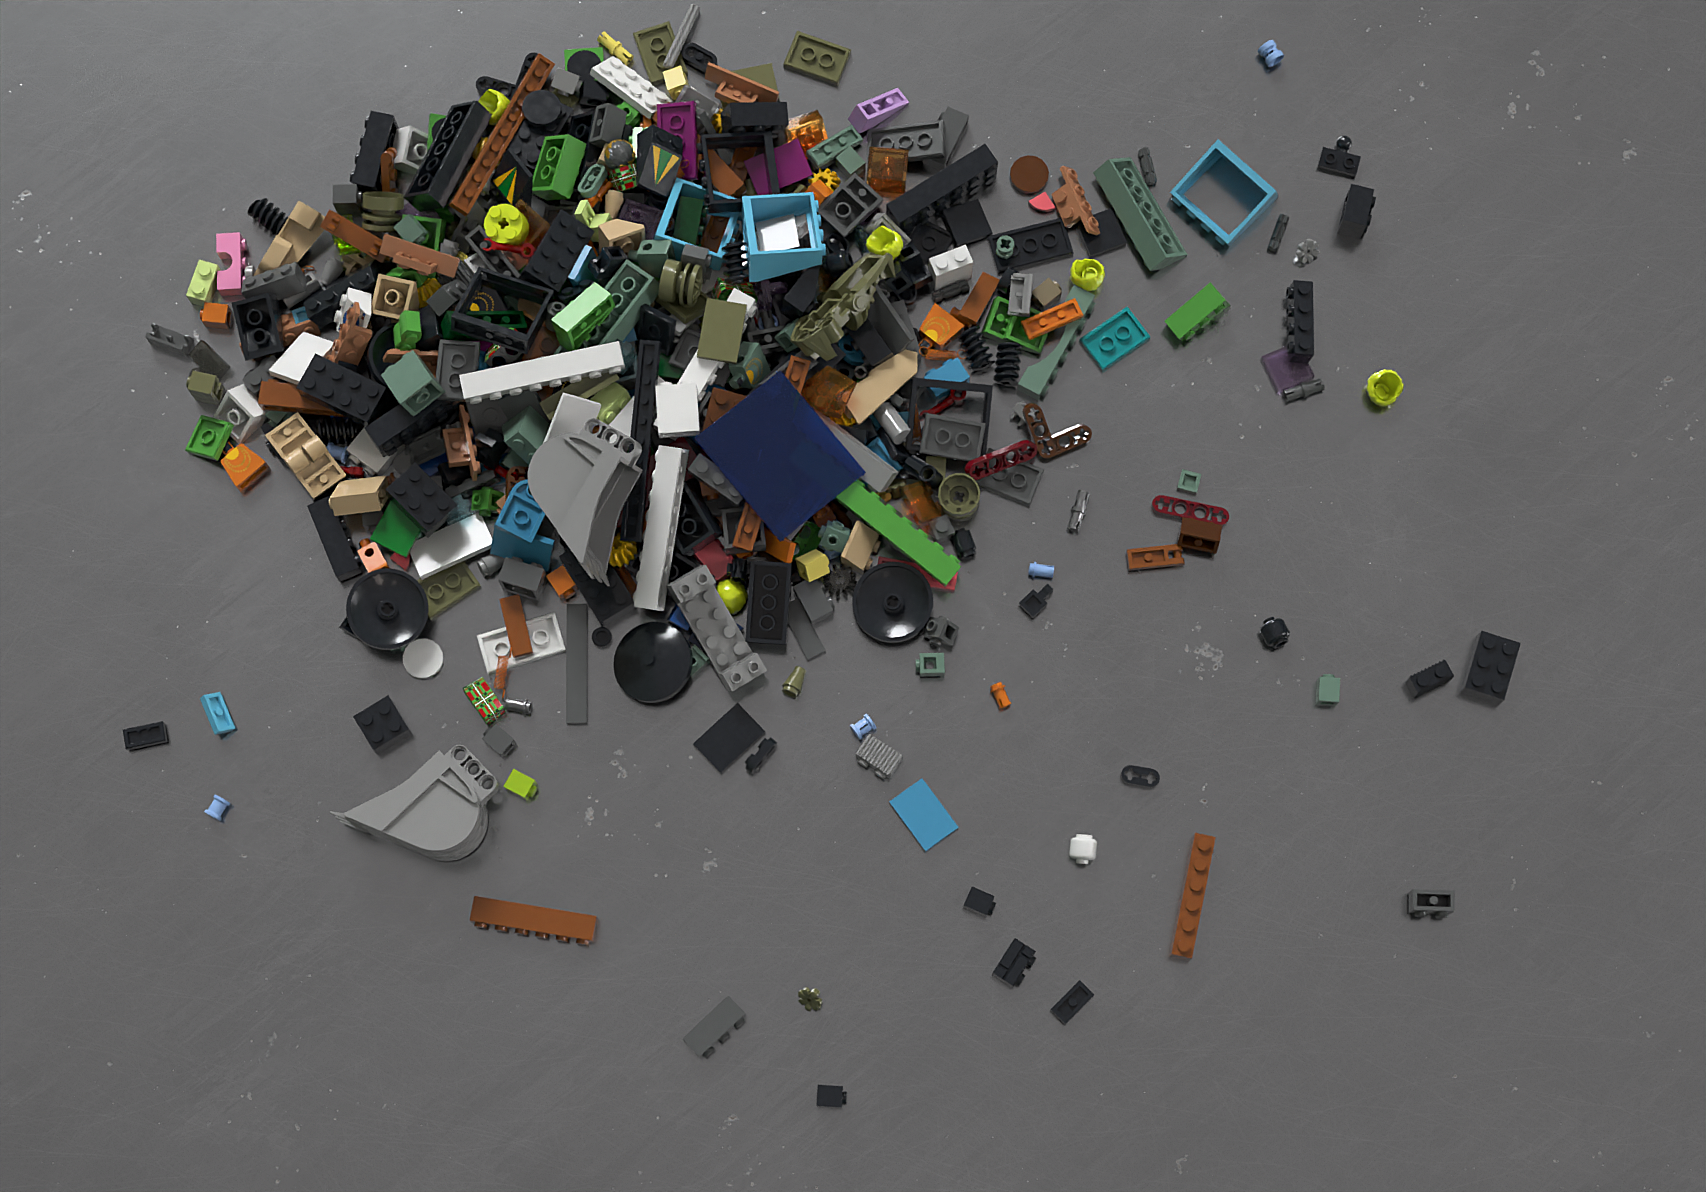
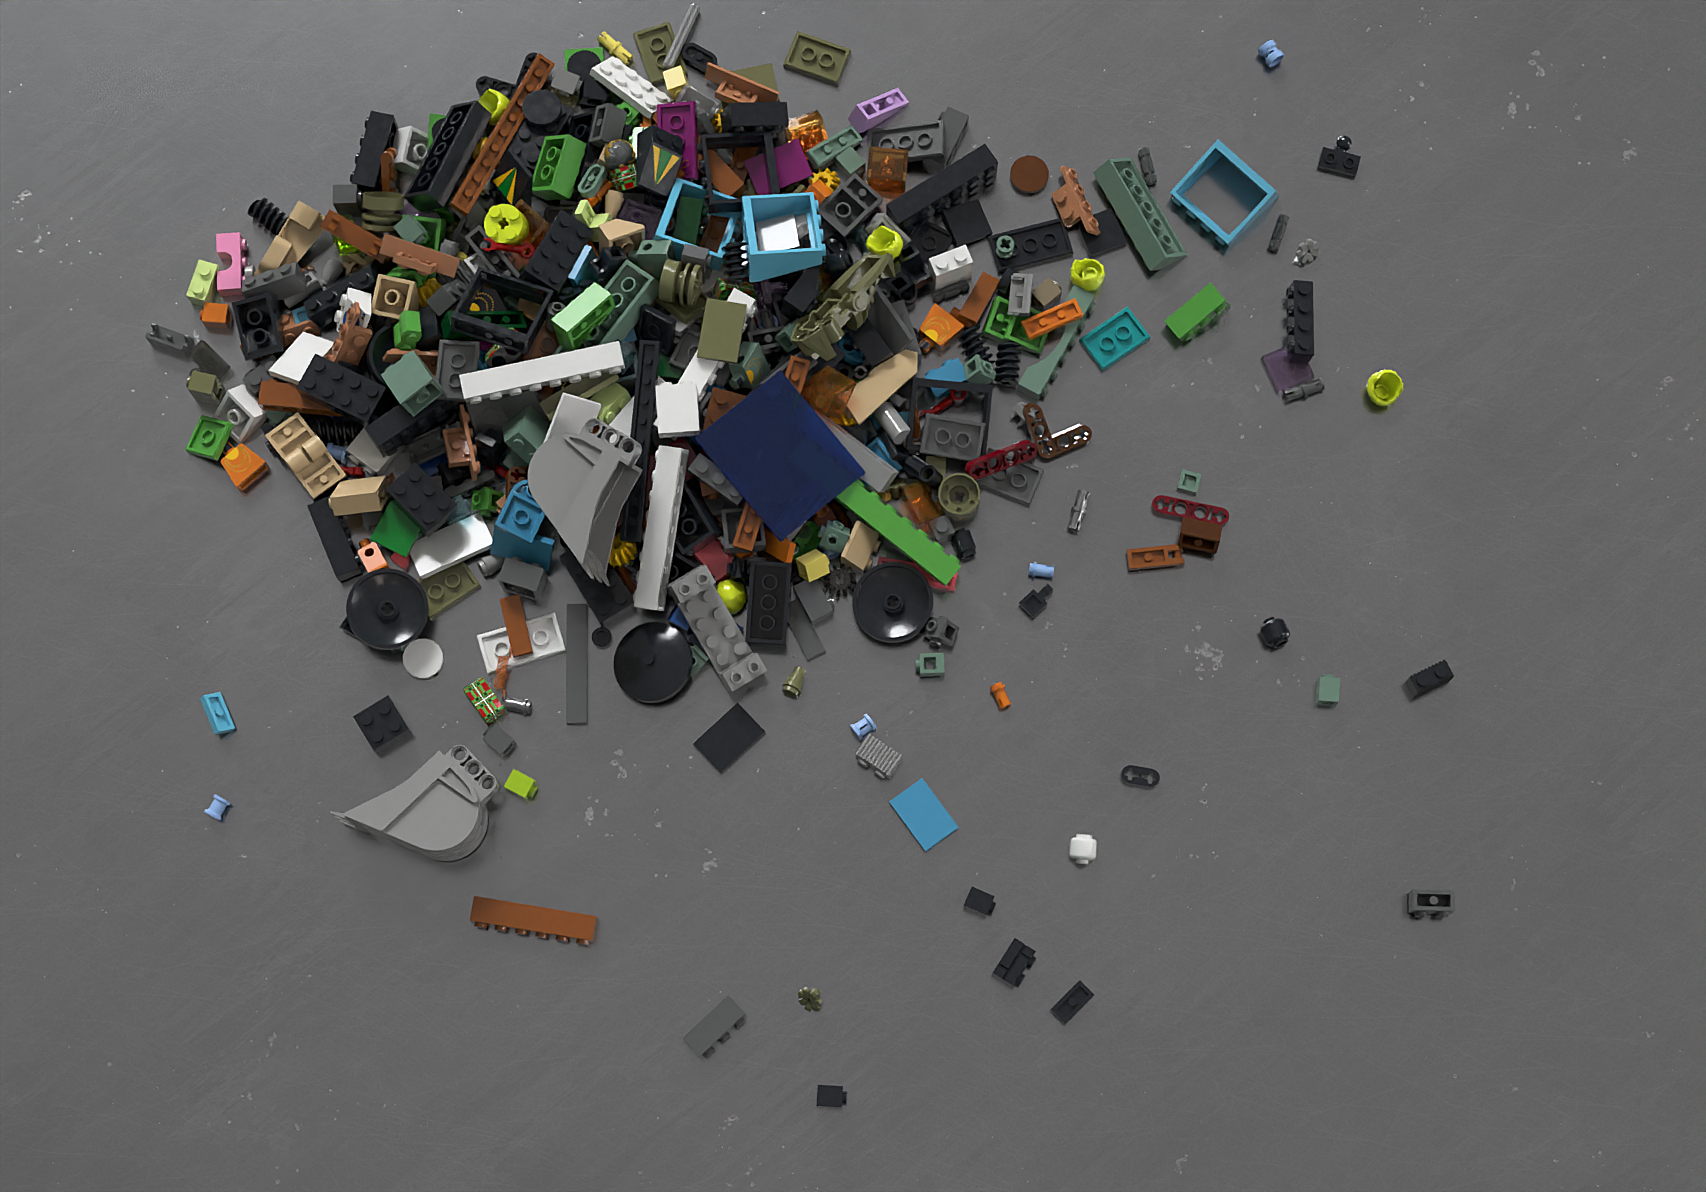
black plate [122,721,168,750] -> none
orange brick [546,565,577,600] -> none
black plate [745,737,778,774] -> none
orange piece [919,346,967,361] -> none
coral tile [1028,192,1055,212] -> none
dark orange brick [1169,833,1216,961] -> none
black brick [1337,184,1376,239] -> none
black brick [1460,631,1521,705] -> none
none -> sand green brick [963,354,996,385]

